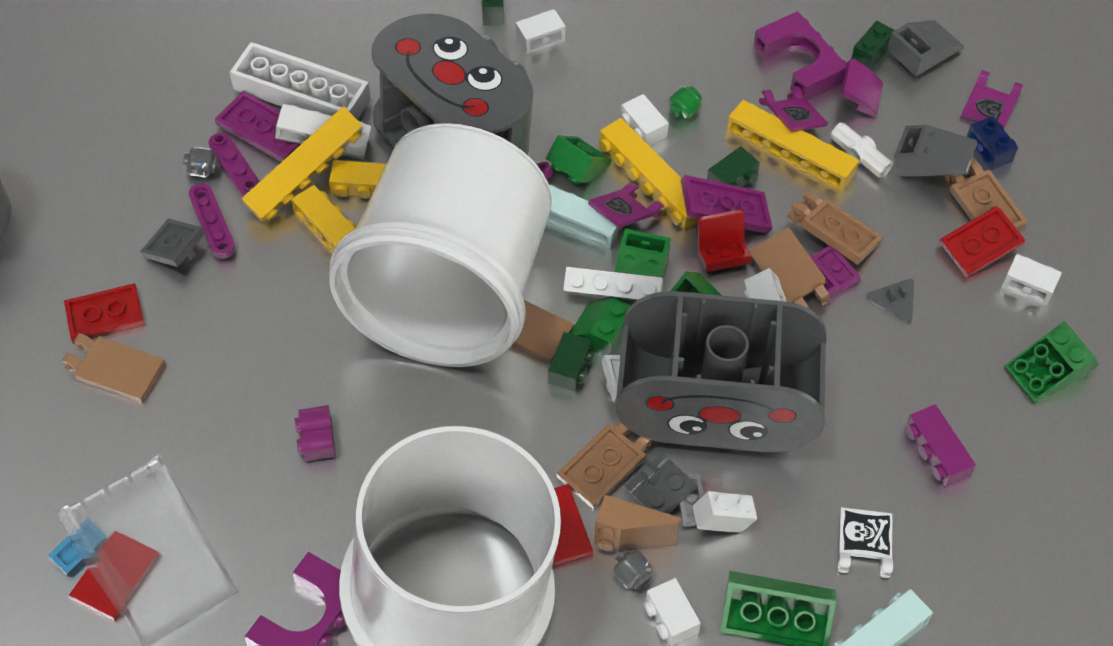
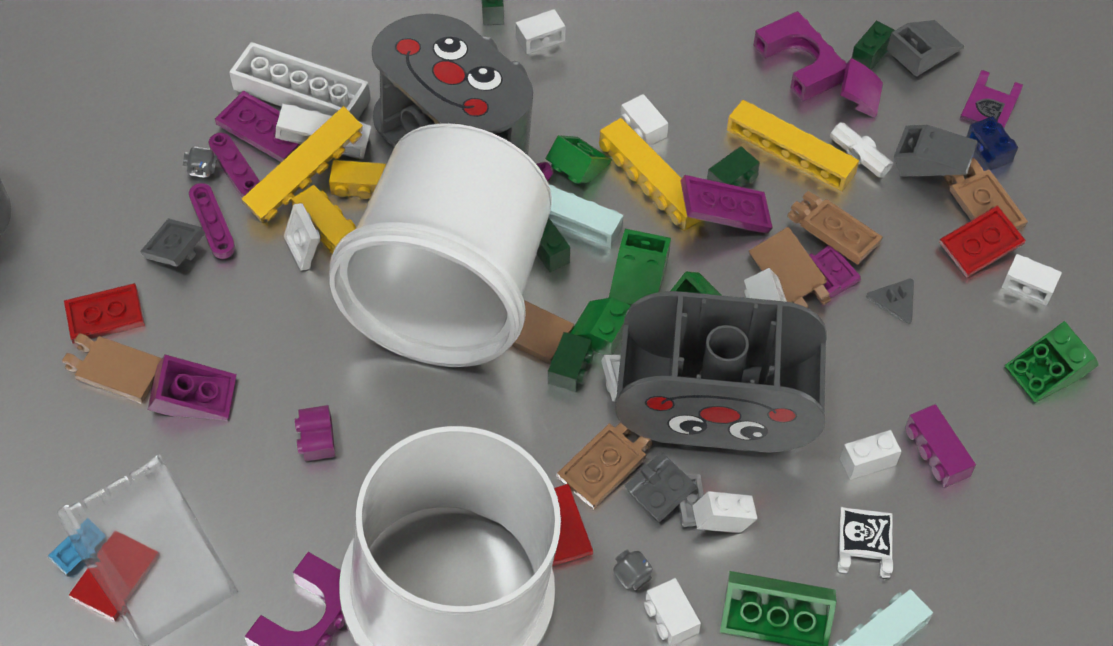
white brick [563,267,664,302] -> none
magenta flag [588,182,665,228] -> none
medium nougat slope [594,495,681,552] -> none
green head [669,86,702,119] -> none
red bracket [698,210,752,272] -> none
magenta flag [759,86,828,132] -> none
none -> magenta slope [147,354,237,420]
none -> white hinge [284,203,320,271]
none -> dark green brick [536,217,570,273]
none -> white brick [840,430,902,480]

